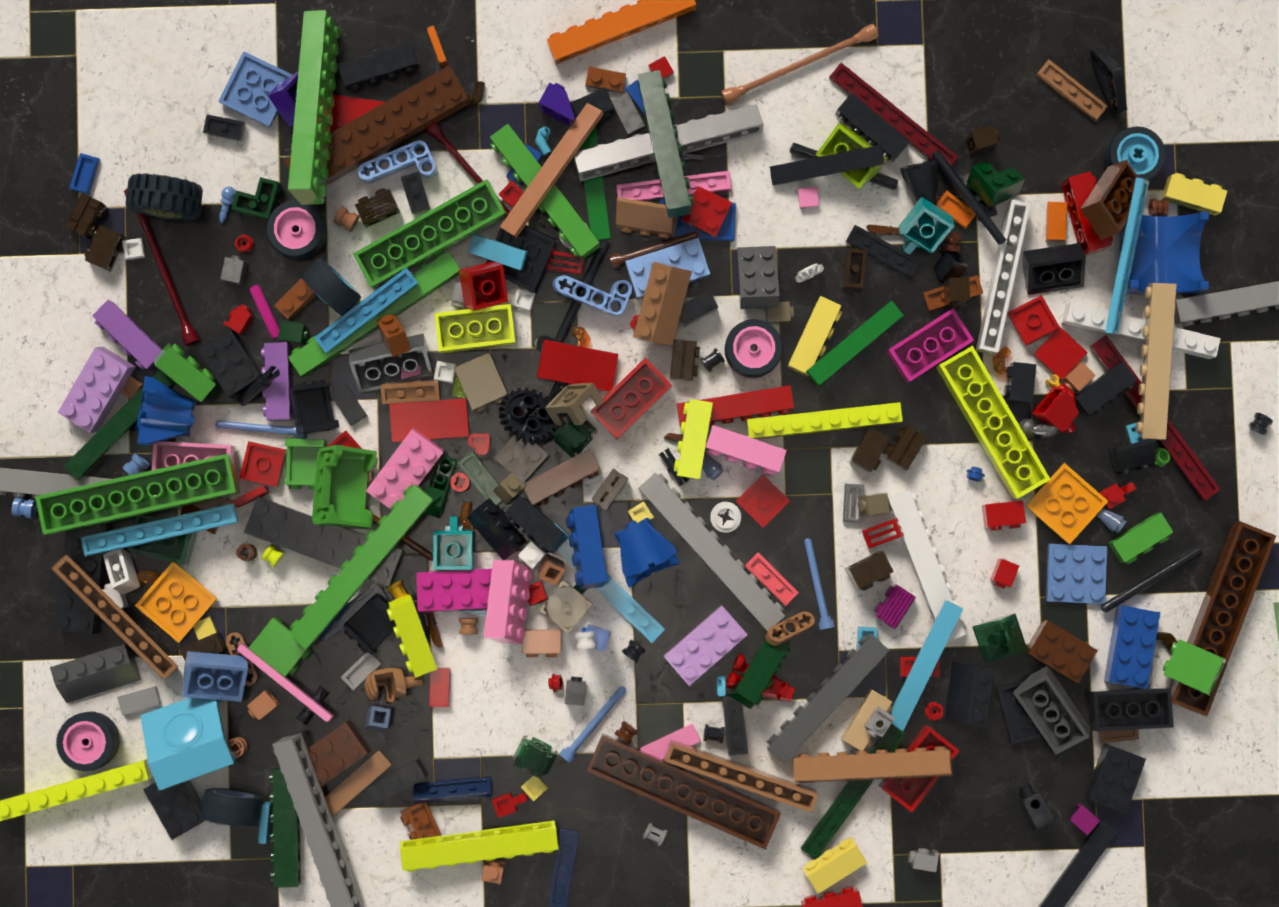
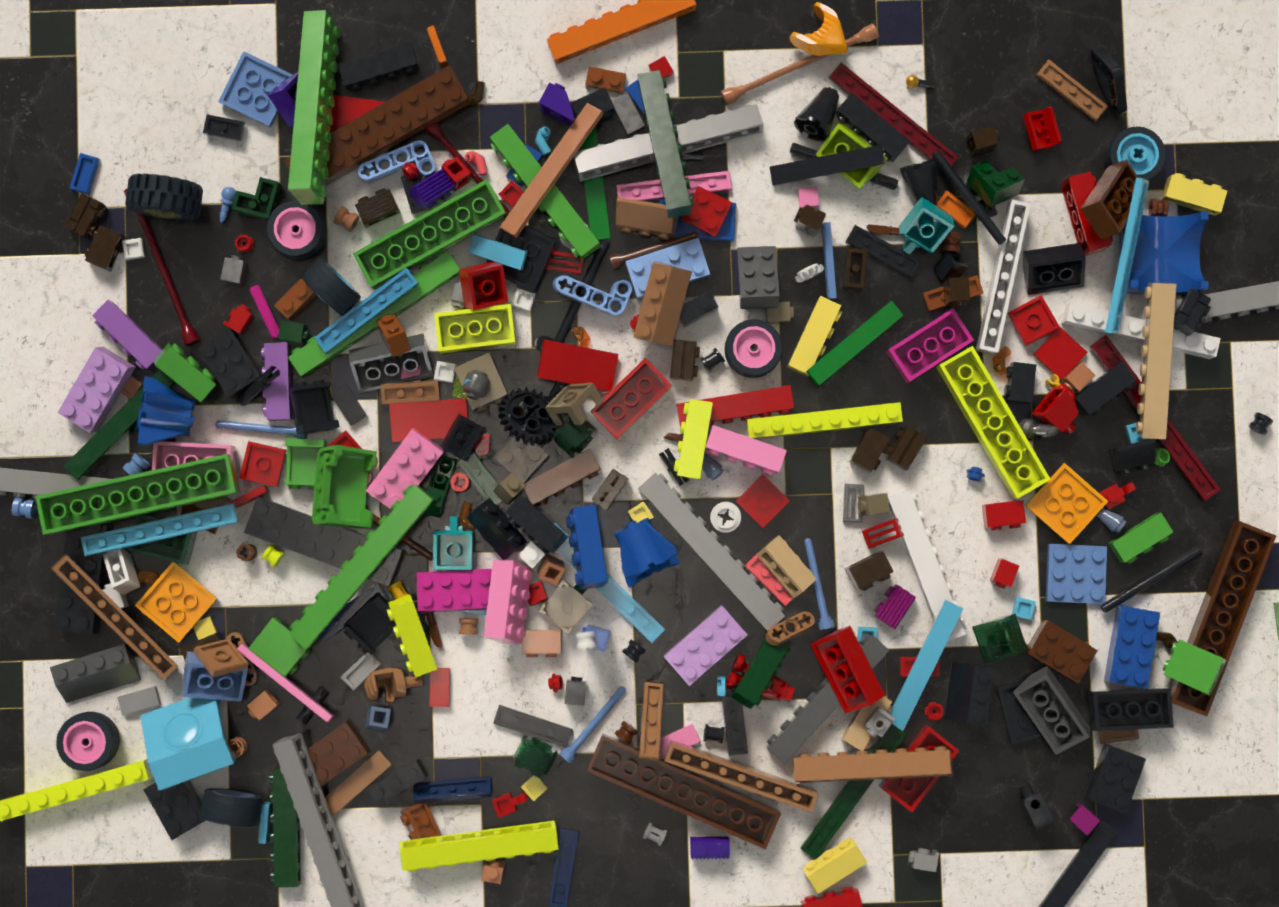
orange tile [1046,202,1067,241] -> none
none -> medium nougat tile [194,639,248,677]
none -> red plate [401,162,419,180]
none -> dark purple brick [408,169,455,210]
none -> black bracket [440,414,483,461]
none -> red brick [441,157,471,192]
none -> dark grey head [462,370,490,400]
none -> coral arm [465,151,488,176]
none -> black tile [493,704,572,748]
none -> medium nougat tile [639,682,664,761]
none -> dark purple brick [690,837,730,860]
none -> tan brick [756,535,816,598]
none -> light orange animal [789,2,848,56]
none -> black cone [794,87,839,142]
none -> dark brown brick [794,205,826,237]
none -> red slope [810,625,886,714]
none -> medium blue tile [821,222,837,301]
none -> piece [906,75,935,89]
none -> medium azure tile [1011,597,1036,620]
none -> red bracket [1023,106,1062,151]
none -> black brick [1174,288,1211,336]

